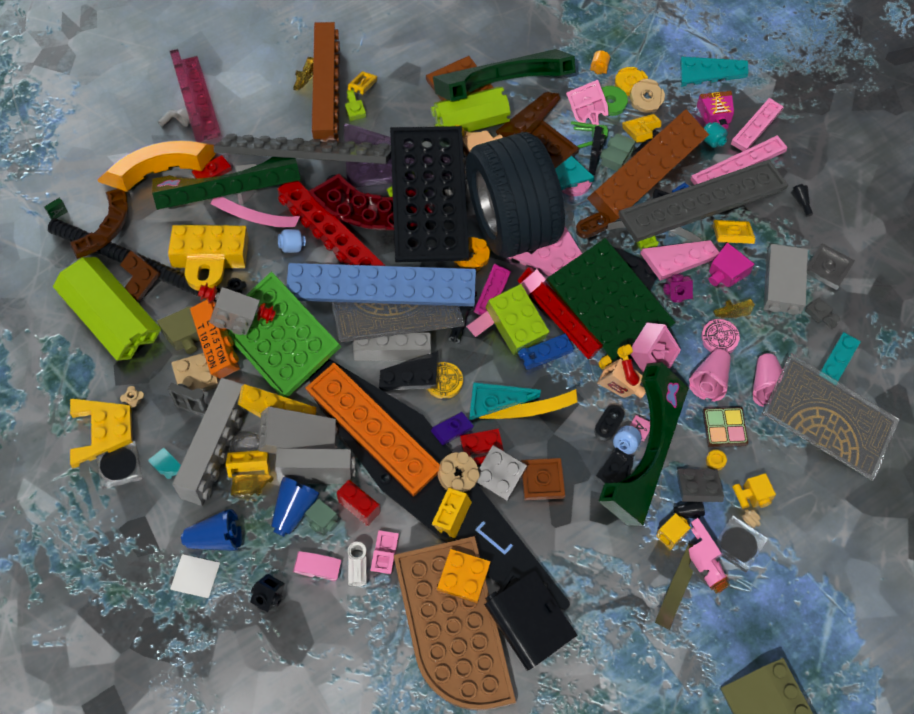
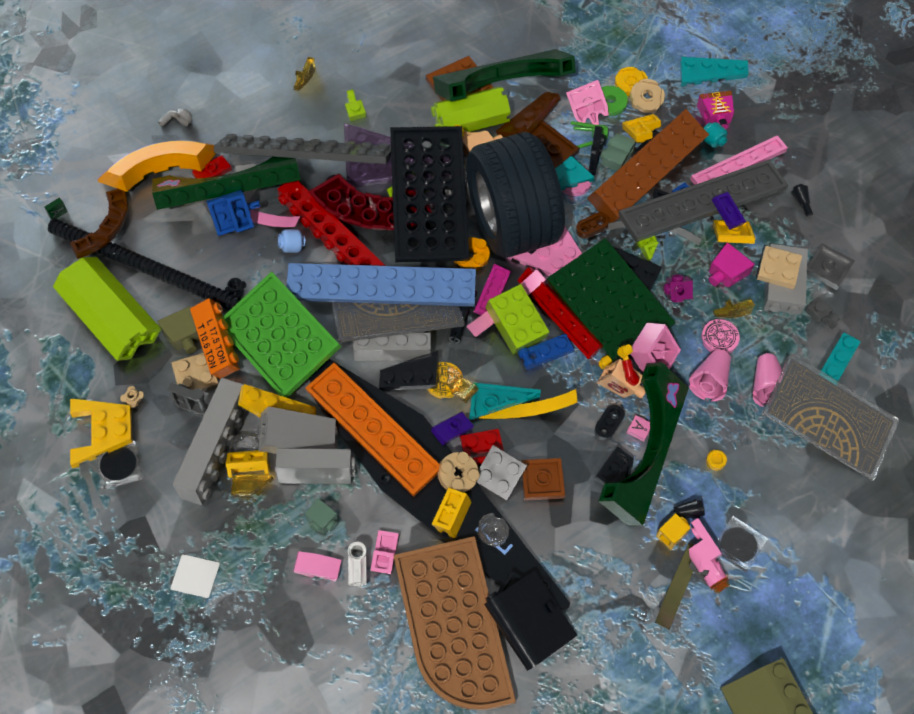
reddish brown plate [120,251,161,303] -> none
teal slope [148,447,181,479] -> none
yellow brick [168,225,249,291] -> none
clear pink plate [169,48,222,142] -> none
blue cone [181,509,242,551] -> none
light grey brick [198,282,276,335] -> none
black brick [250,573,285,613] -> none
blue cone [271,477,319,537] -> none
dark orange brick [312,22,340,143] -> none
red brick [337,480,380,526] -> none
yellow tile [348,71,377,95] -> none
light orange plate [437,549,491,603] -> none
light orange plate [590,50,610,74] -> none
light blue head [613,425,642,454] -> none
bright pink wing [640,240,720,281] -> none
dark grey plate [677,468,724,502] -> none
tile [702,407,748,447] -> none
bright pink plate [731,98,784,151] -> none
yellow brick [732,473,776,509] -> none
tan plate [742,509,761,529] -> none
none -> blue plate [206,190,260,236]
none -> clear yellow slope [447,367,479,403]
none -> clear hair [478,513,509,547]
none -> dark purple plate [712,192,746,230]
none -> tan plate [757,246,802,289]

